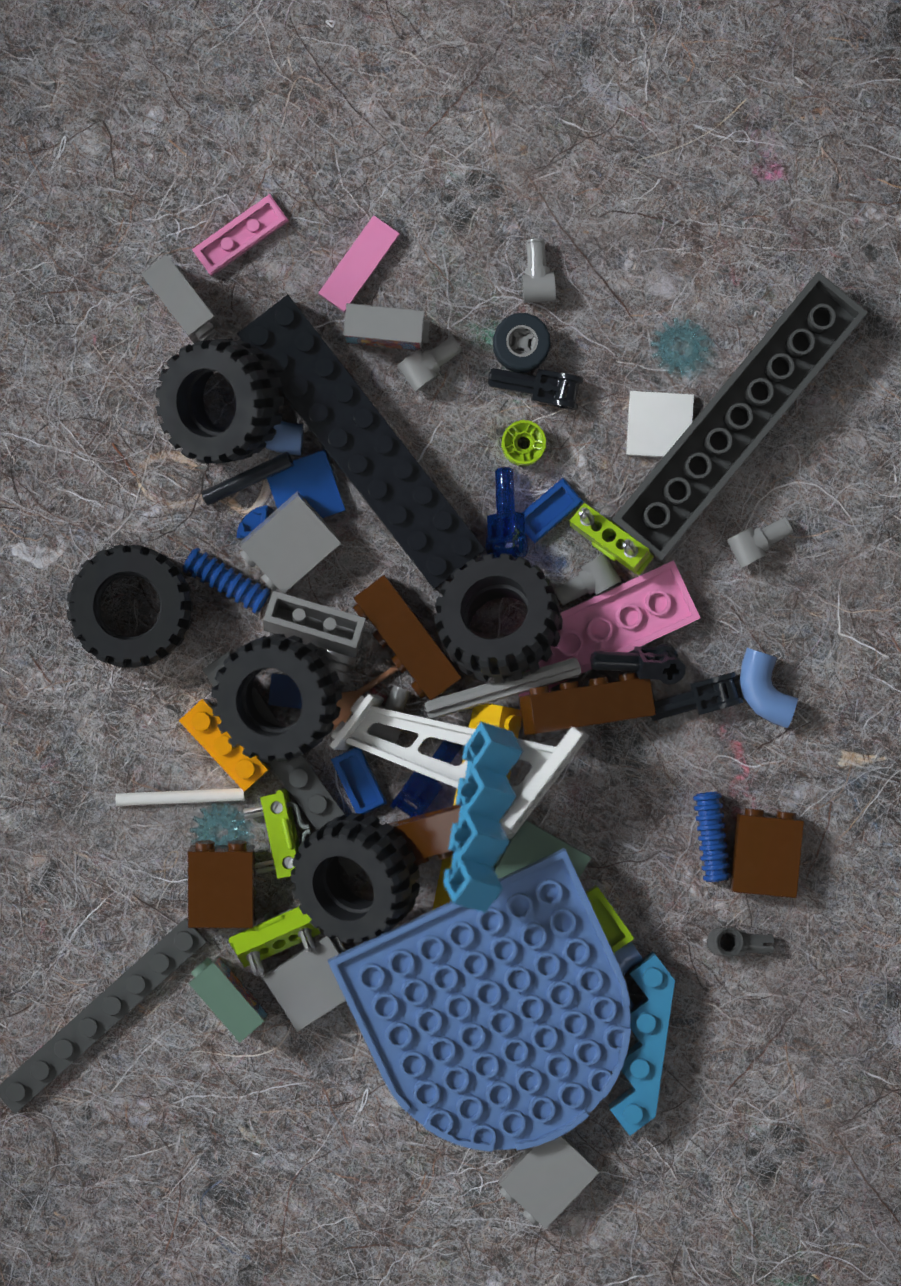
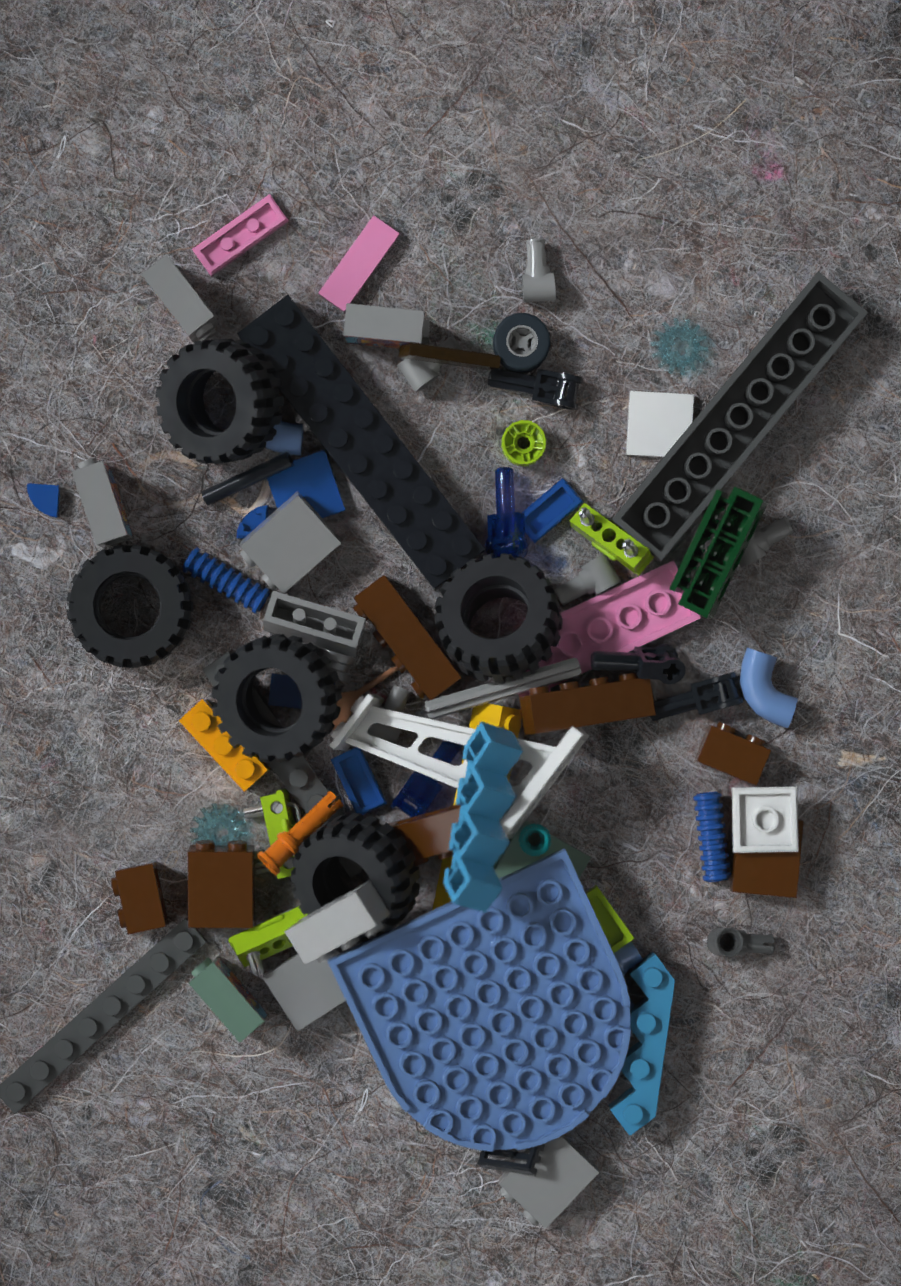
white bar [115,788,245,806] -> none
none -> blue tile [27,483,60,518]
none -> light grey brick [72,458,134,548]
none -> reddish brown brick [111,861,169,934]
none -> orange pin [257,791,344,876]
none -> light grey brick [284,881,391,965]
none -> dark brown tile [398,343,501,370]
none -> black tile [477,1144,545,1176]
none -> teal cone [519,824,551,856]
none -> dark green brick [669,486,769,619]
none -> reddish brown brick [694,722,771,786]
none -> white tile [732,786,799,853]

